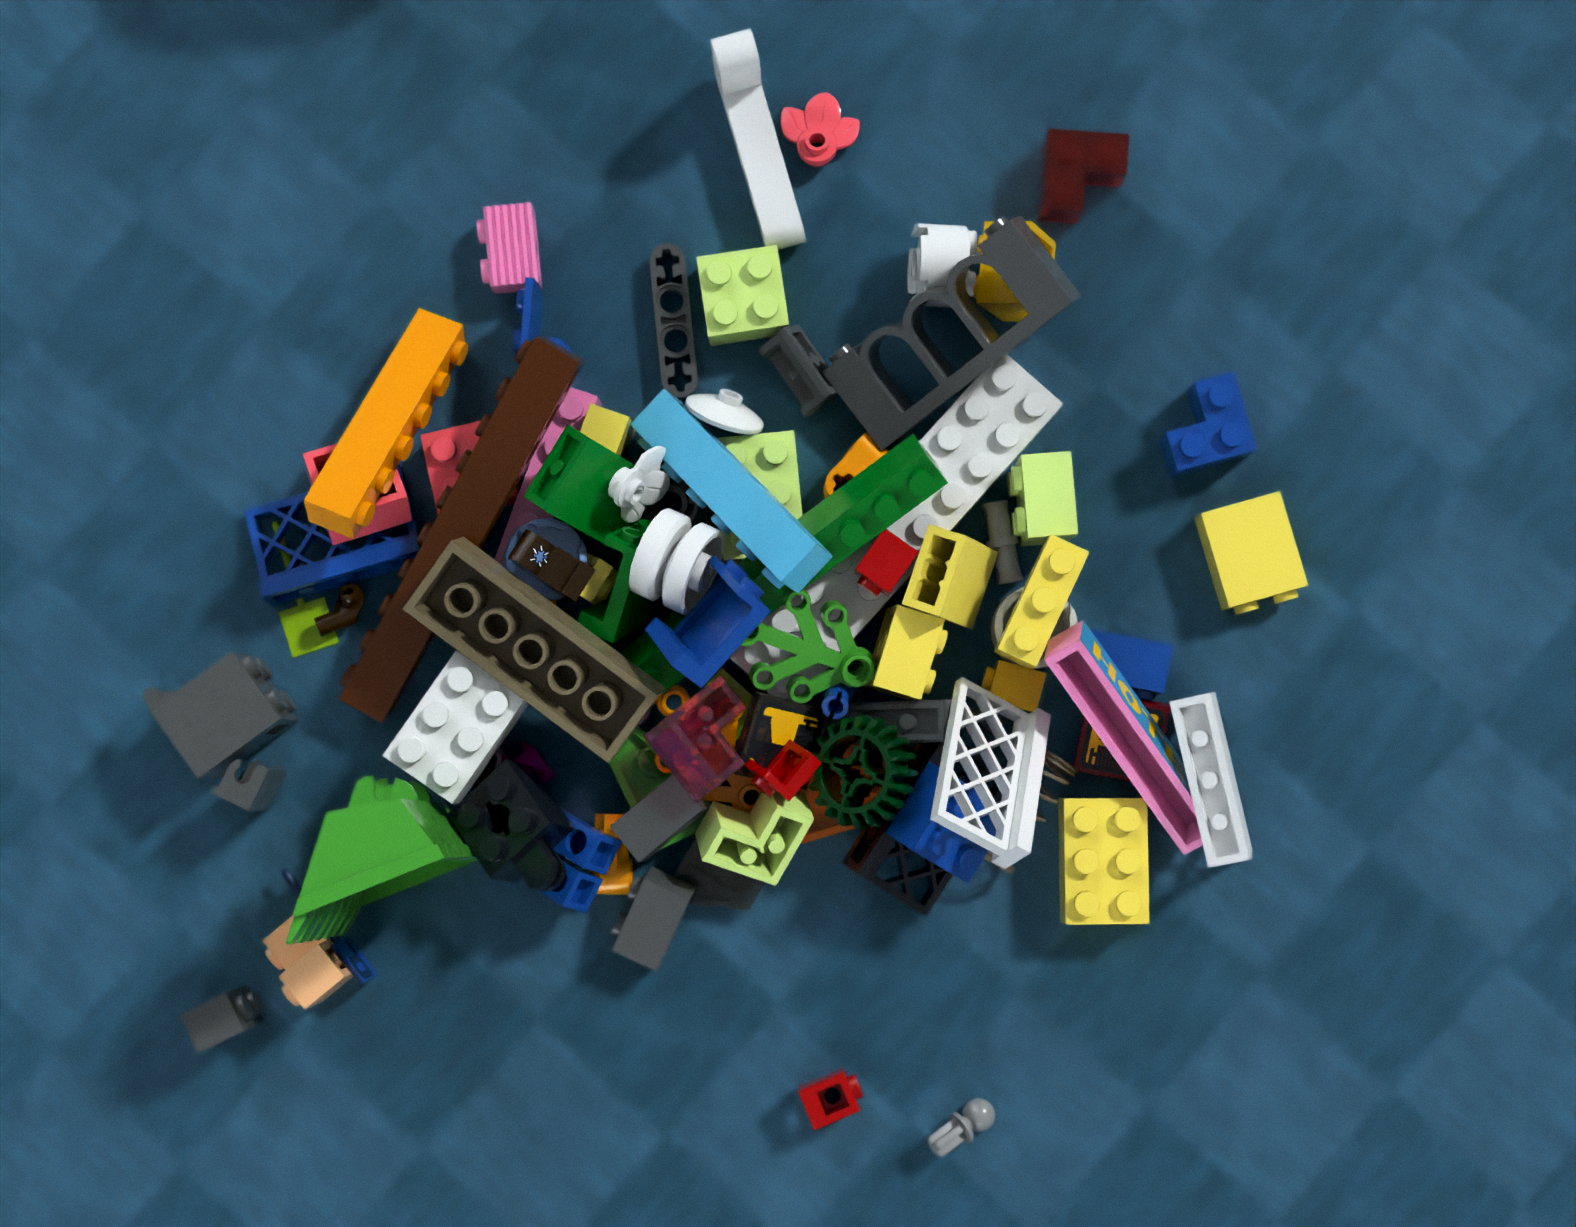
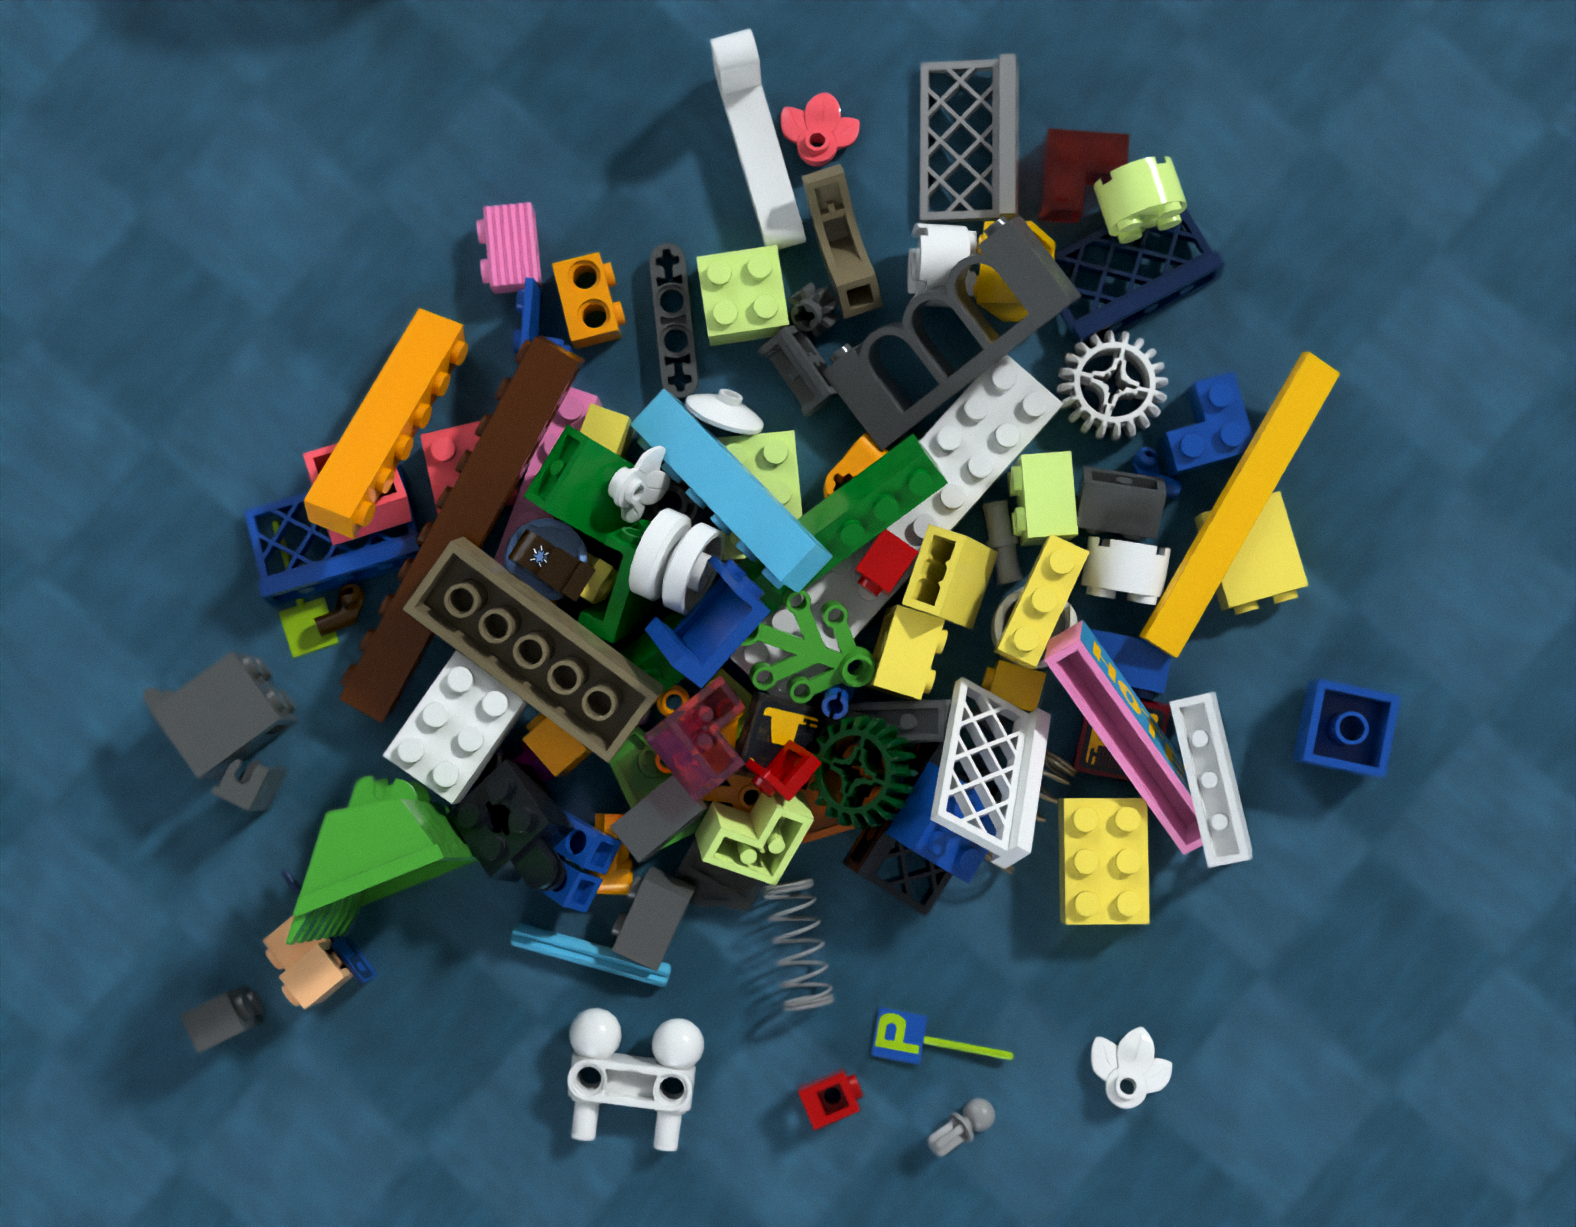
none -> medium azure axle [511,922,671,987]
none -> light orange brick [522,713,593,777]
none -> light orange brick [552,252,626,349]
none -> white piece [567,1008,704,1151]
none -> light grey piece [762,878,835,1011]
none -> dark grey gear [788,282,840,337]
none -> dark tan arch [801,164,883,319]
none -> piece [871,1006,1014,1065]
none -> light grey fence [920,53,1019,223]
none -> dark blue fence [1055,209,1225,348]
none -> white gear [1057,330,1168,441]
none -> dark grey brick [1076,466,1167,540]
none -> white brick [1081,536,1171,605]
none -> white plate [1091,1027,1172,1109]
none -> yellowish green brick [1093,156,1187,244]
none -> blue arm [1132,447,1182,500]
none -> yellow tile [1139,351,1341,658]
none -> blue brick [1292,679,1401,778]

